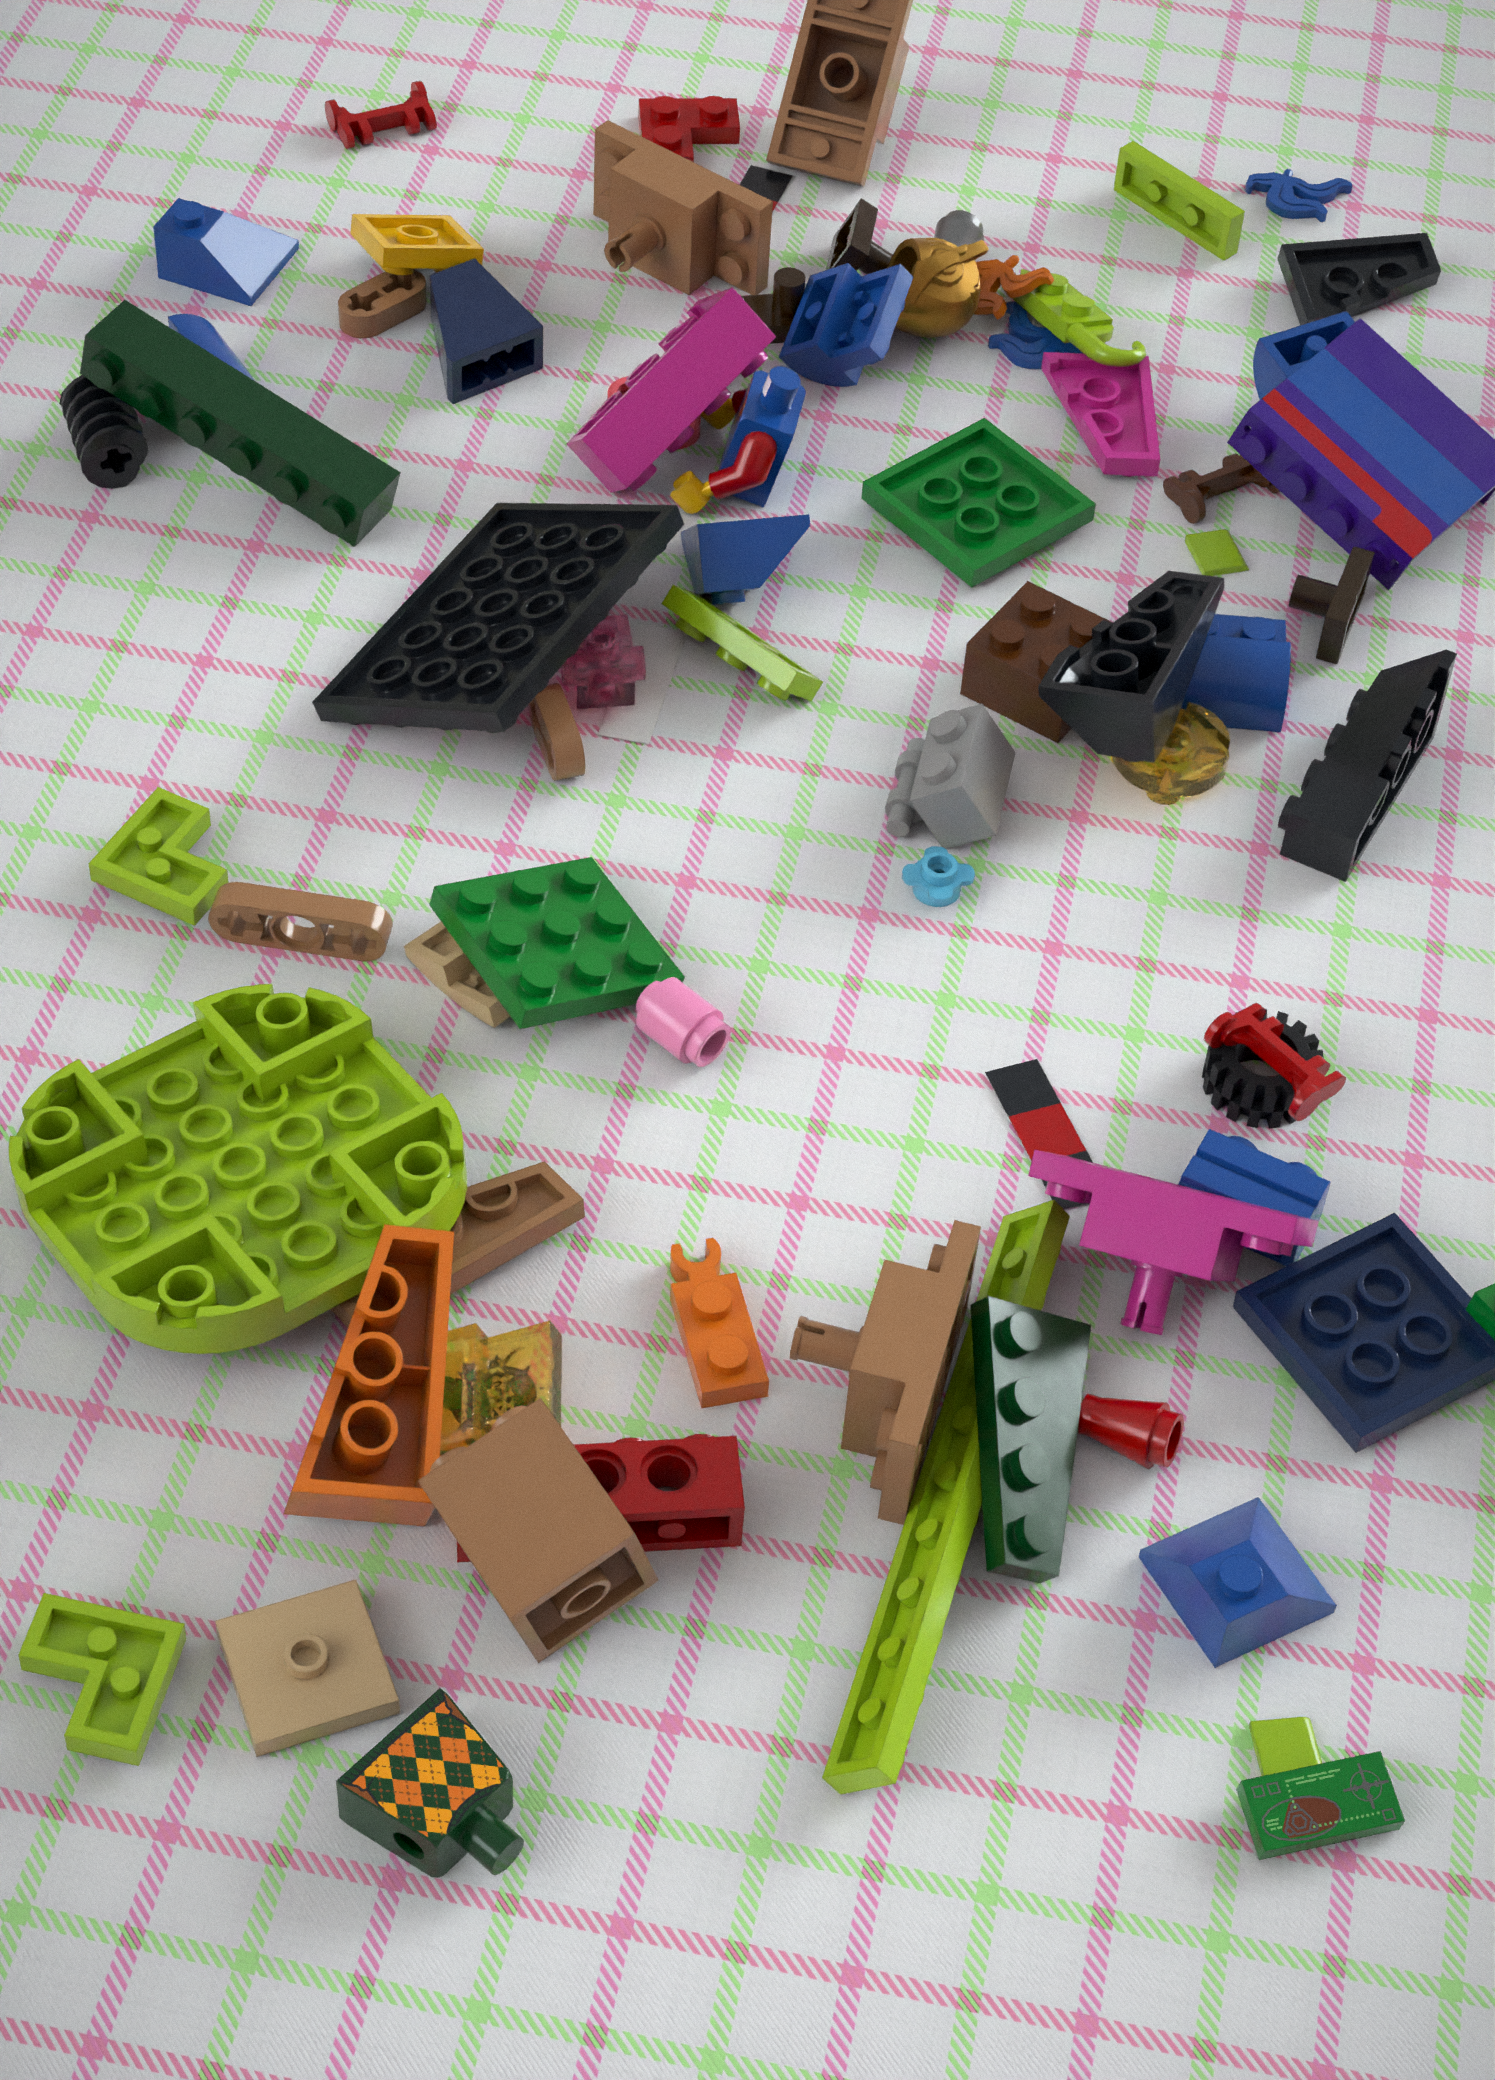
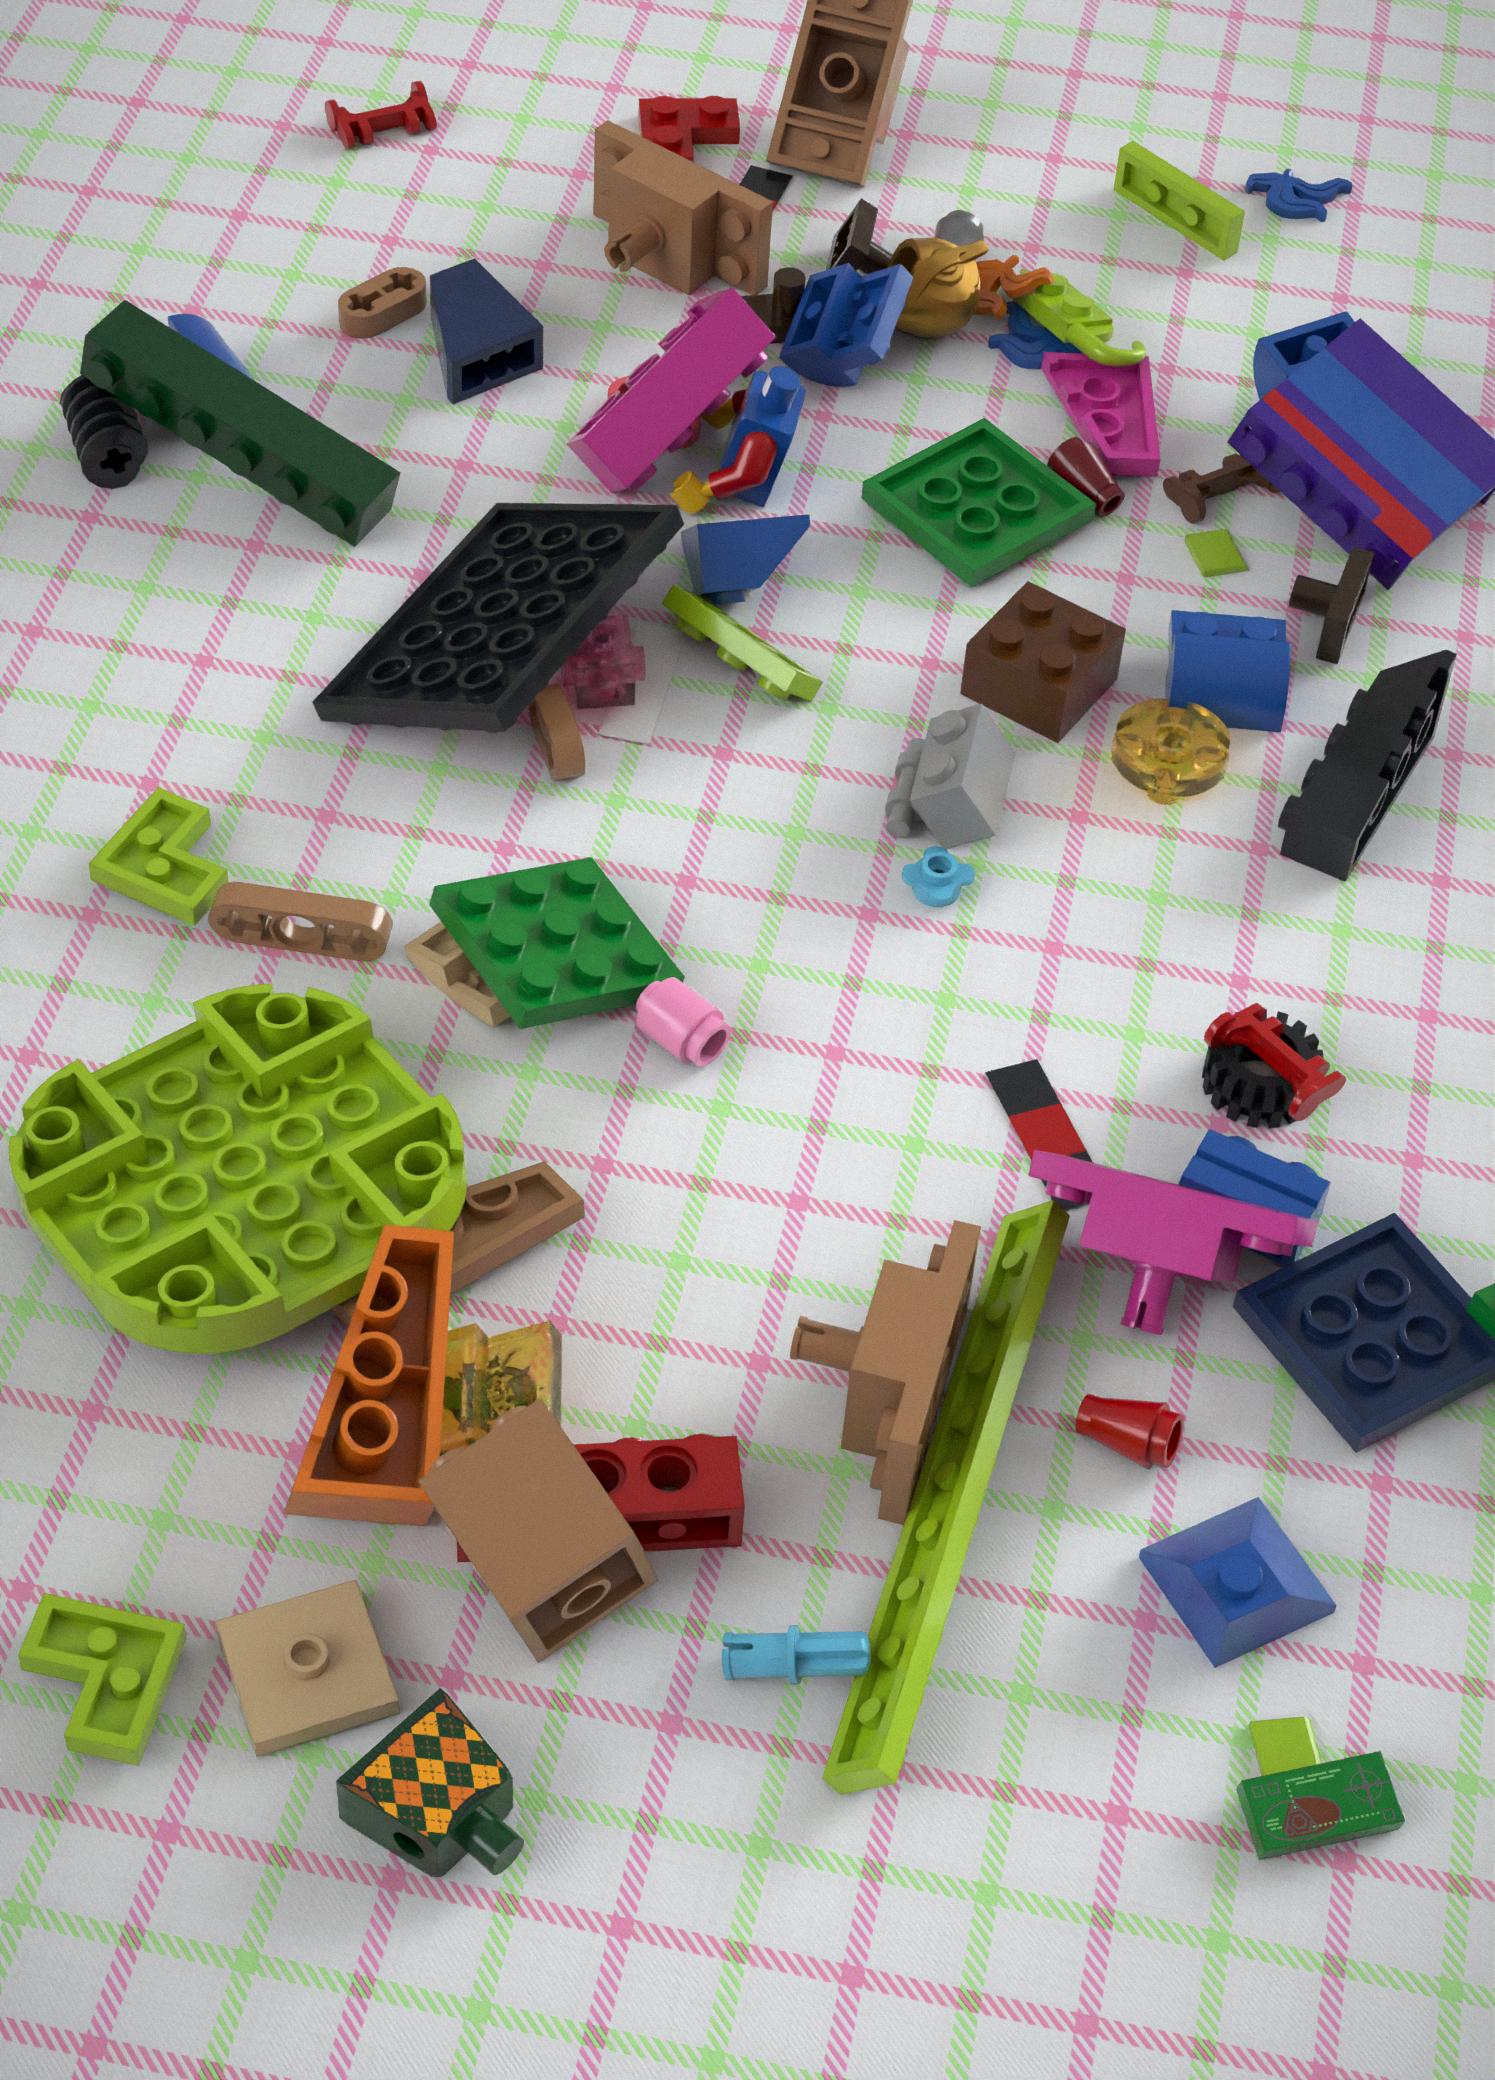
blue slope [153,198,299,306] -> none
yellow plate [350,214,484,275] -> none
orange plate [670,1238,769,1409] -> none
wing [970,1296,1091,1583] -> none
black wedge [1038,571,1224,763] -> none
black wing [1277,233,1441,325] -> none
none -> medium azure axle [722,1625,871,1685]
none -> dark red cone [1047,437,1125,517]

